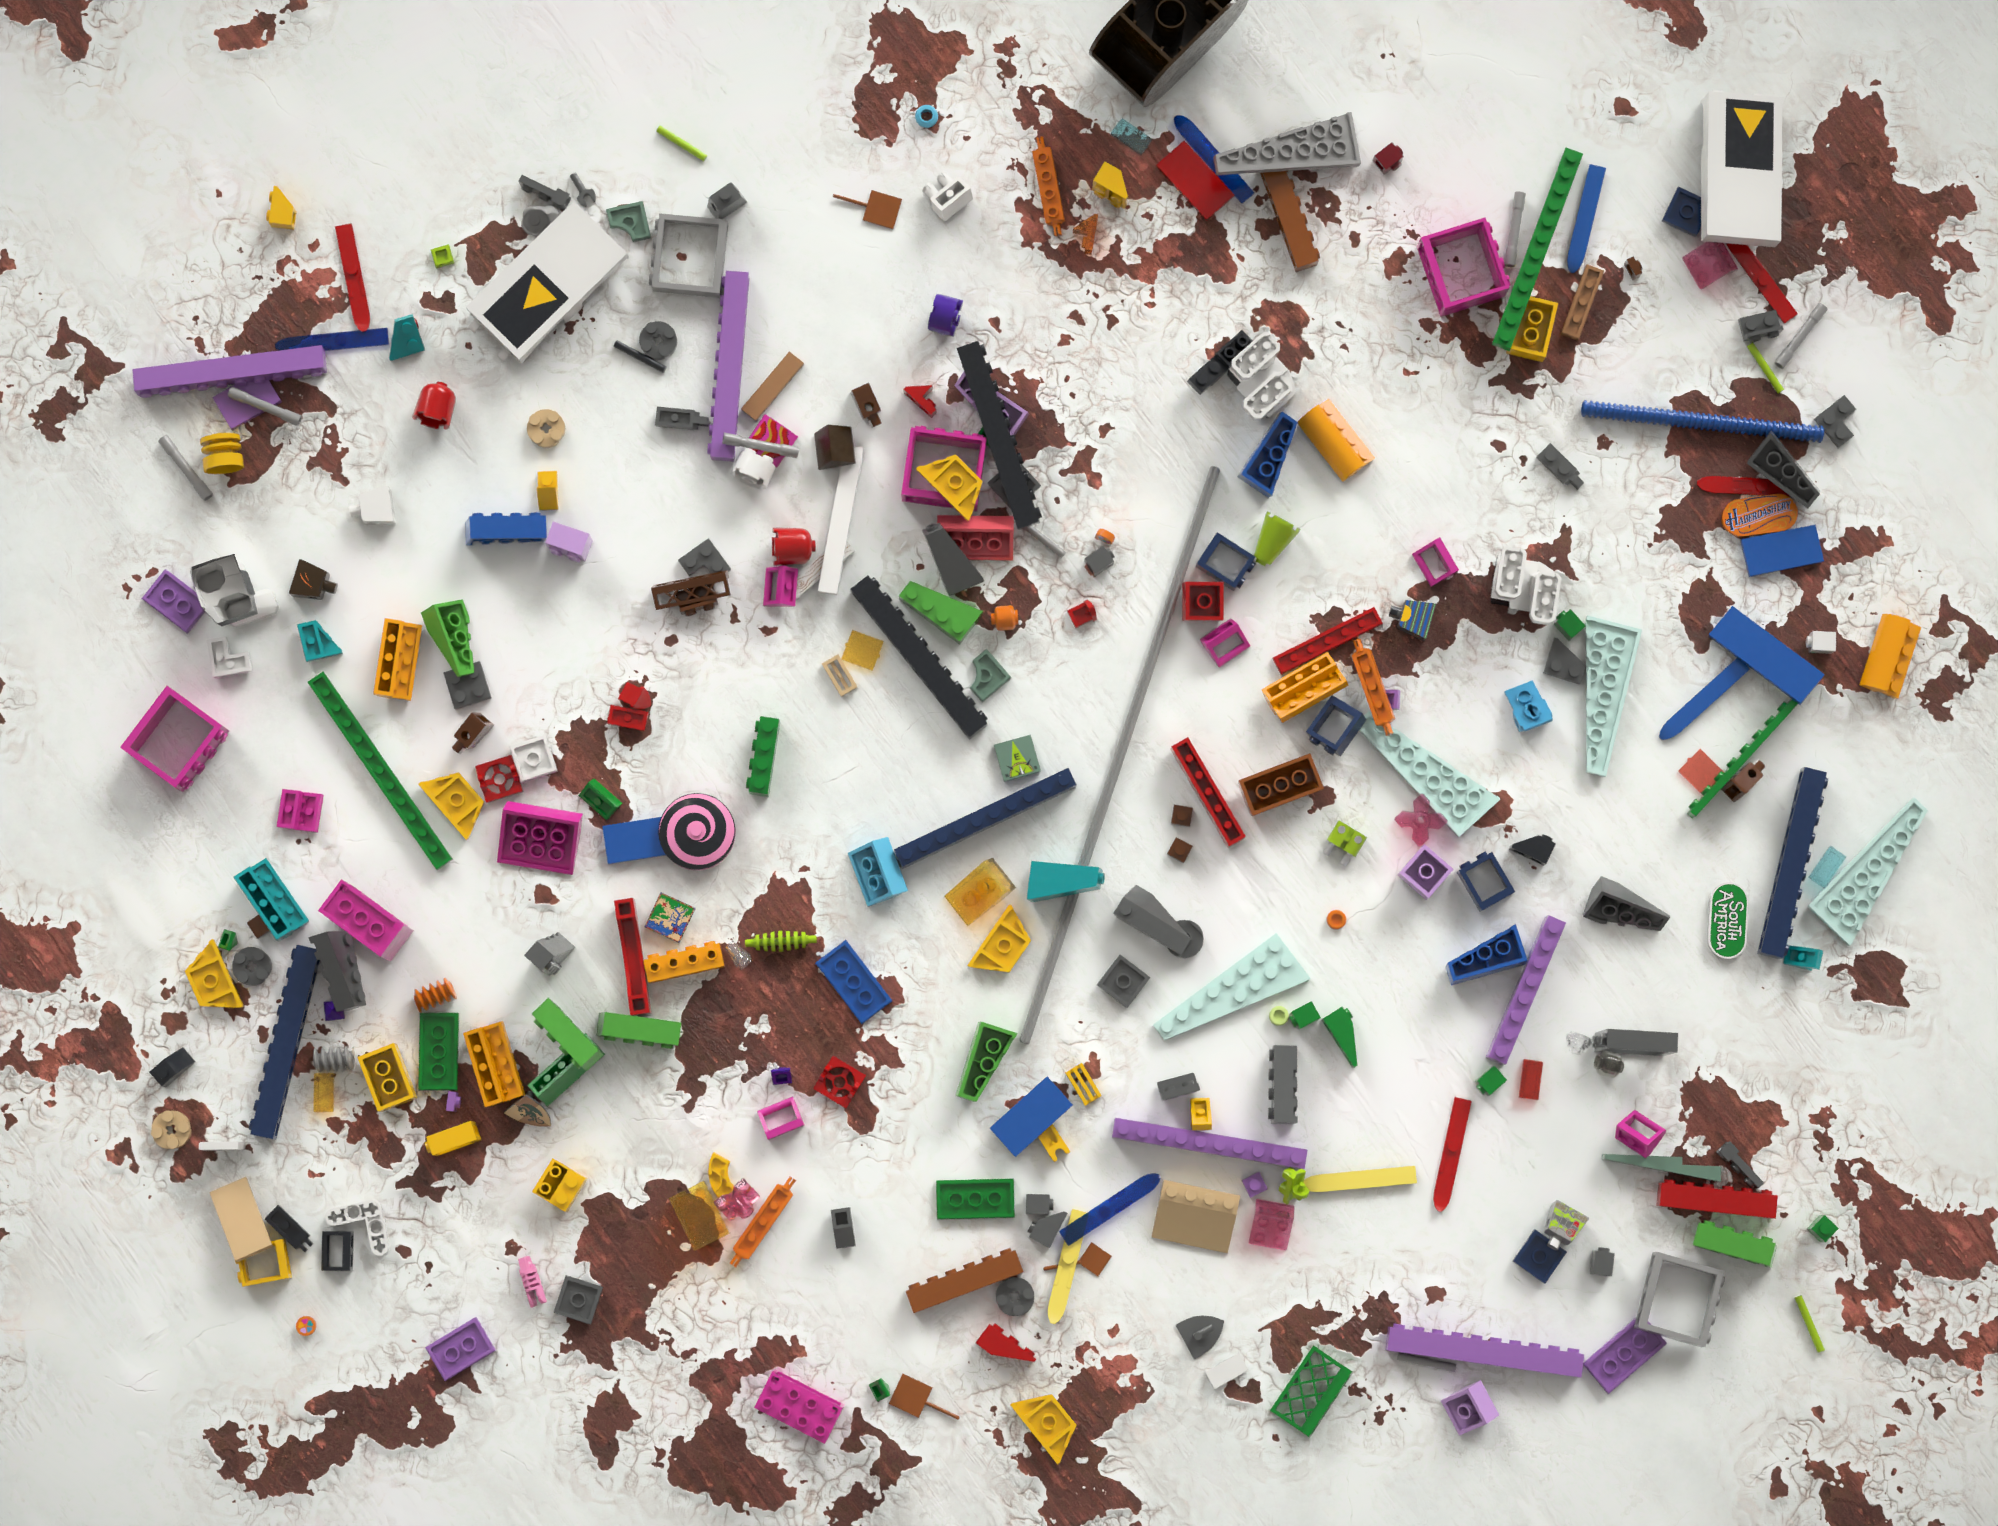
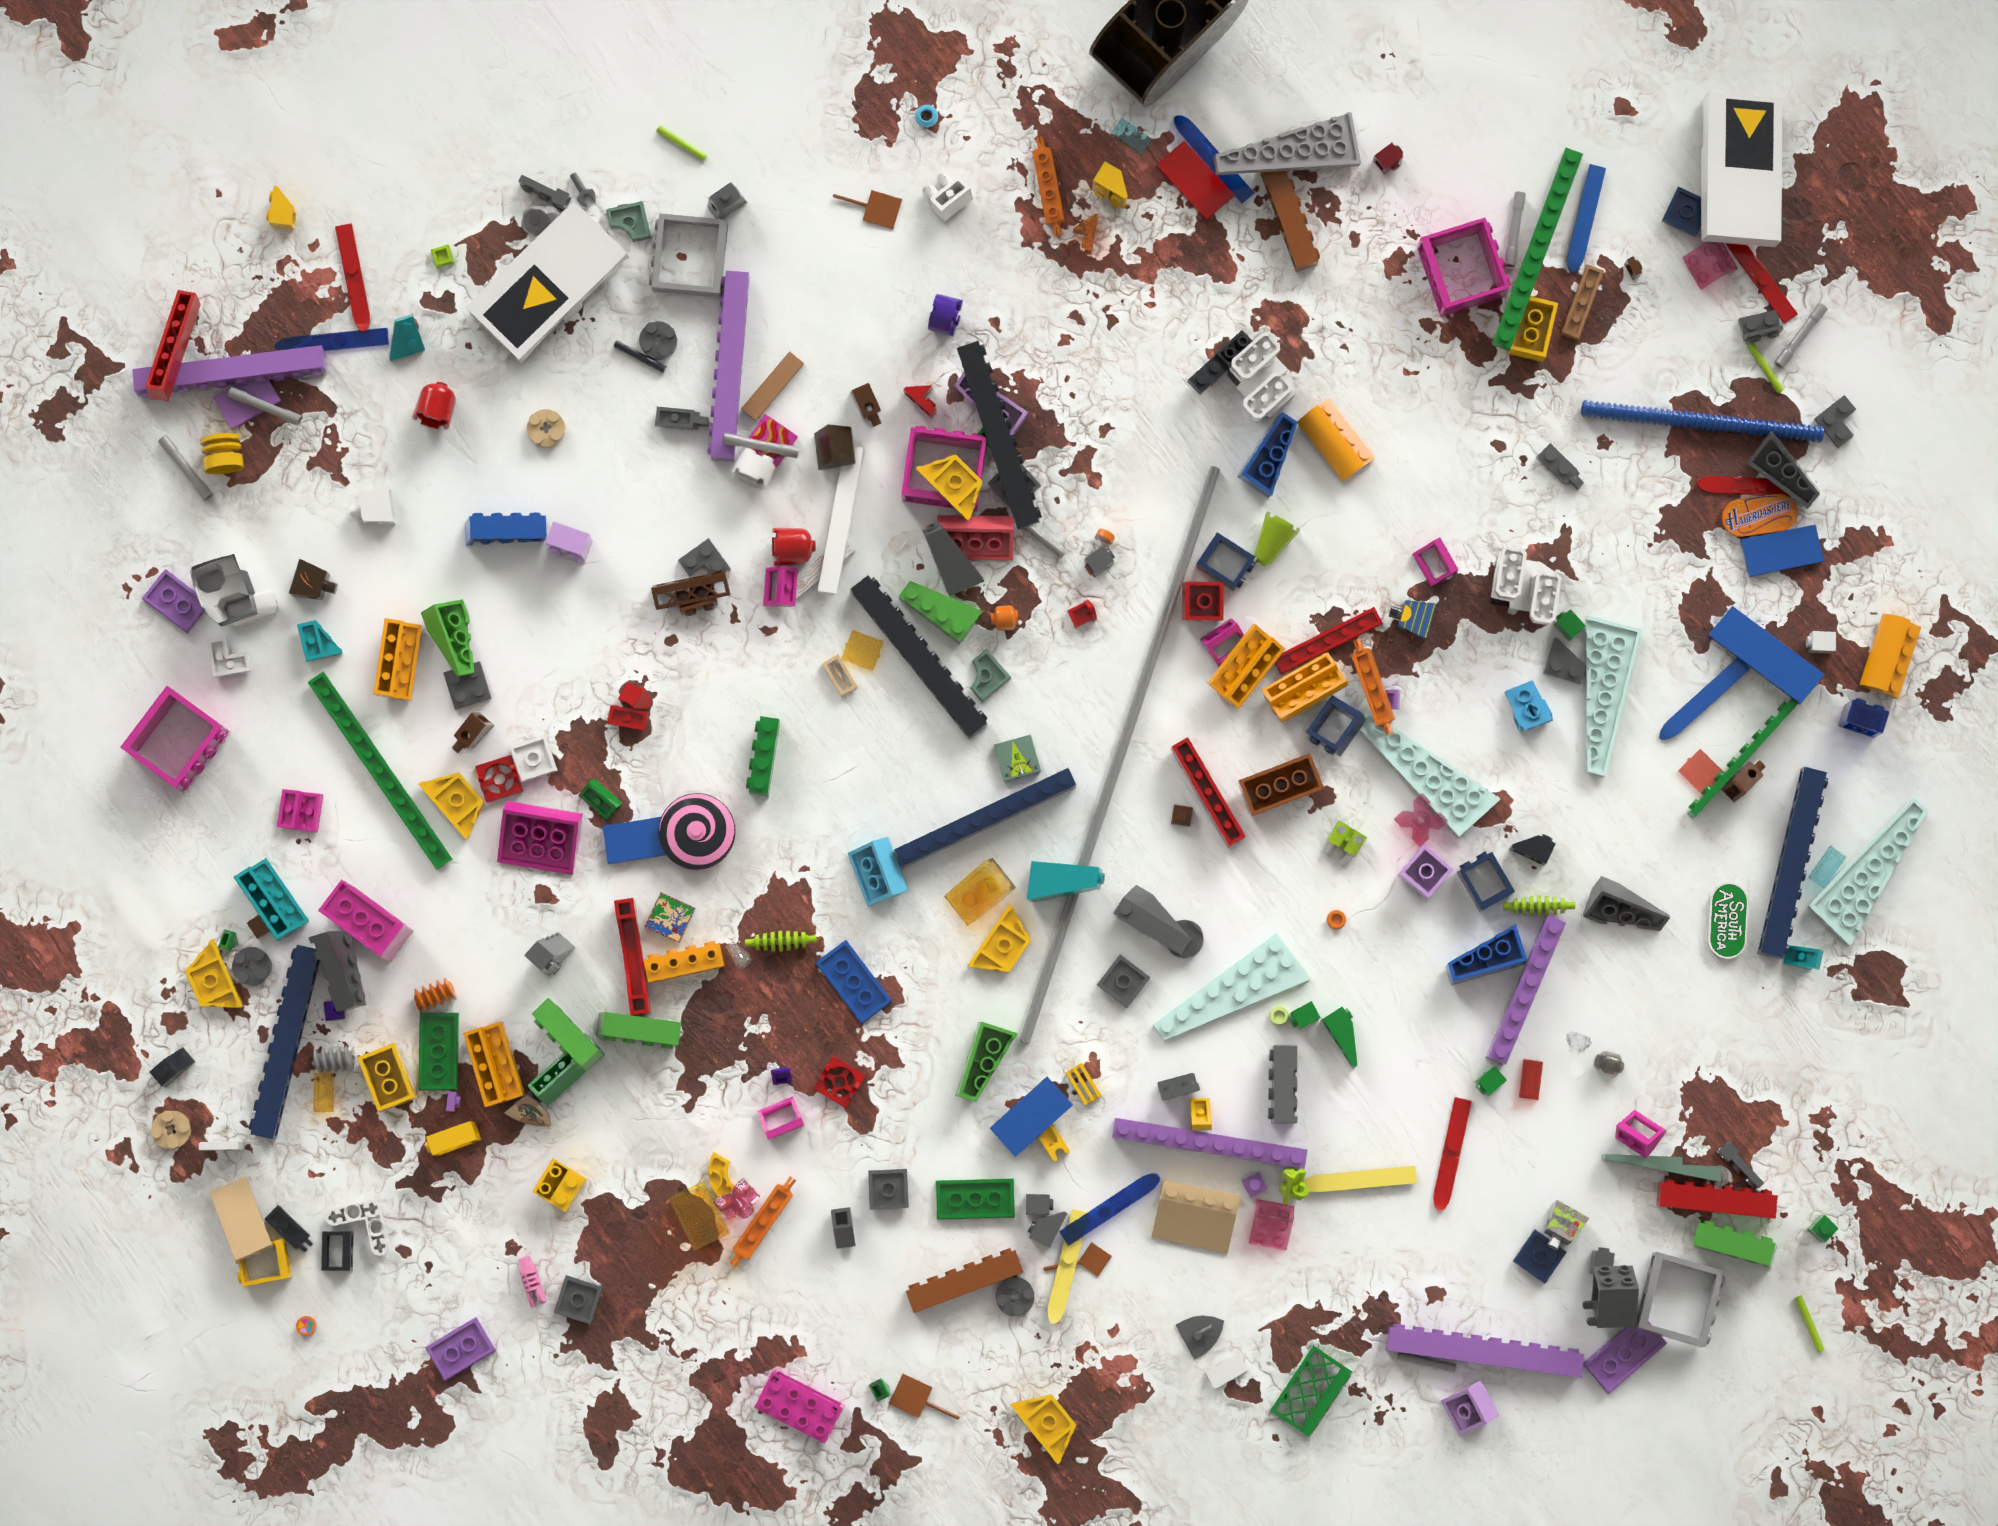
yellow slope [537,471,558,510] -> none
red slope [975,1323,1036,1362] -> none
reddish brown plate [1167,837,1193,863] -> none
dark grey window [1592,1029,1678,1056] -> none
none -> red brick [145,290,201,402]
none -> dark grey plate [868,1169,909,1210]
none -> light orange brick [1207,624,1285,709]
none -> lime piece [1503,895,1575,917]
none -> dark grey container [1582,1265,1639,1328]
none -> clear blue brick [1838,698,1890,738]

